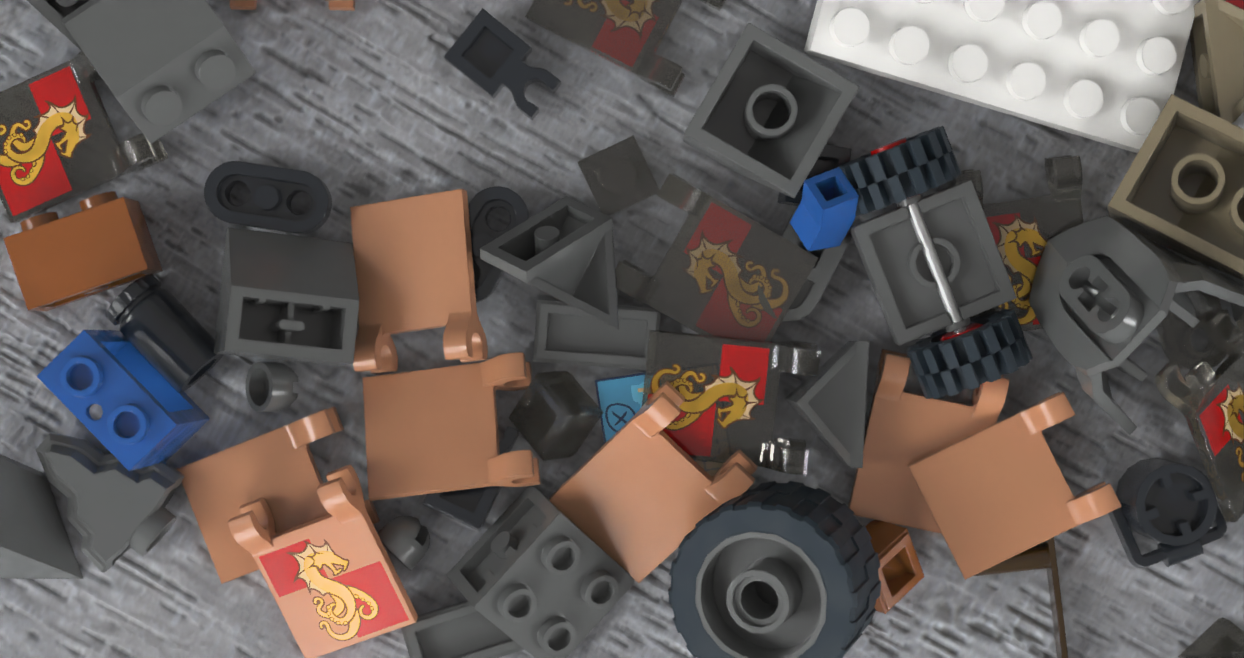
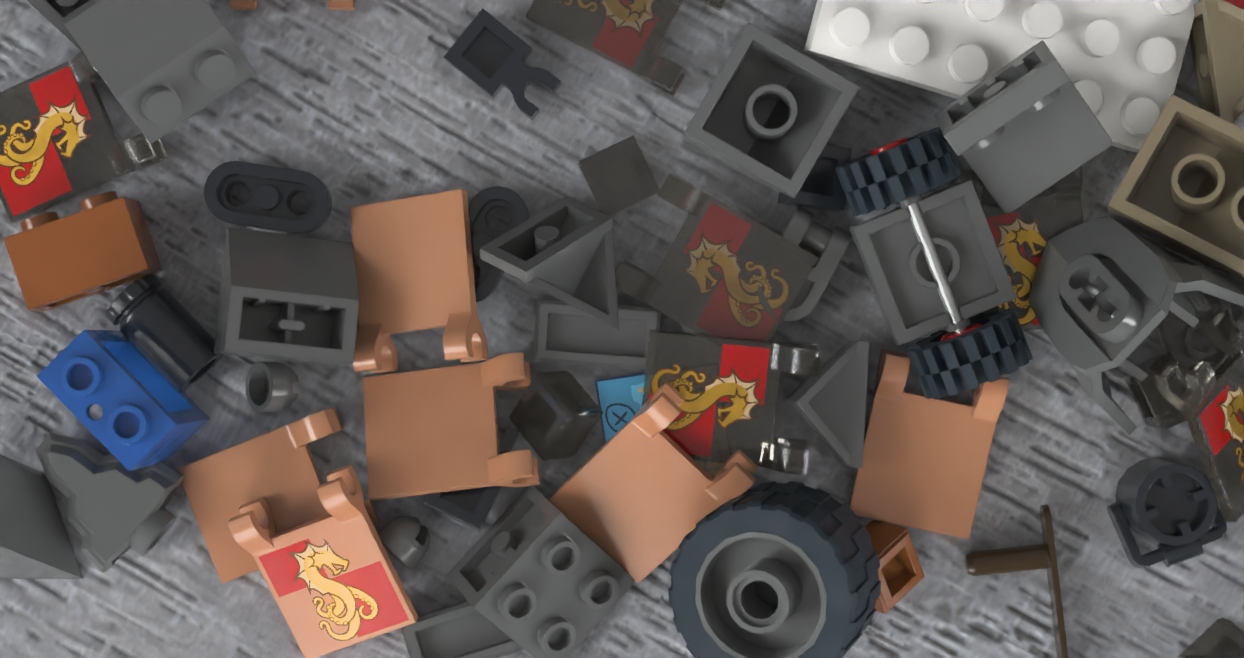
blue piece [790,167,859,252] -> none
nougat flag [908,392,1122,580] -> none
none -> dark grey bracket [935,40,1112,213]
none -> clear smoke slope [1123,355,1206,429]

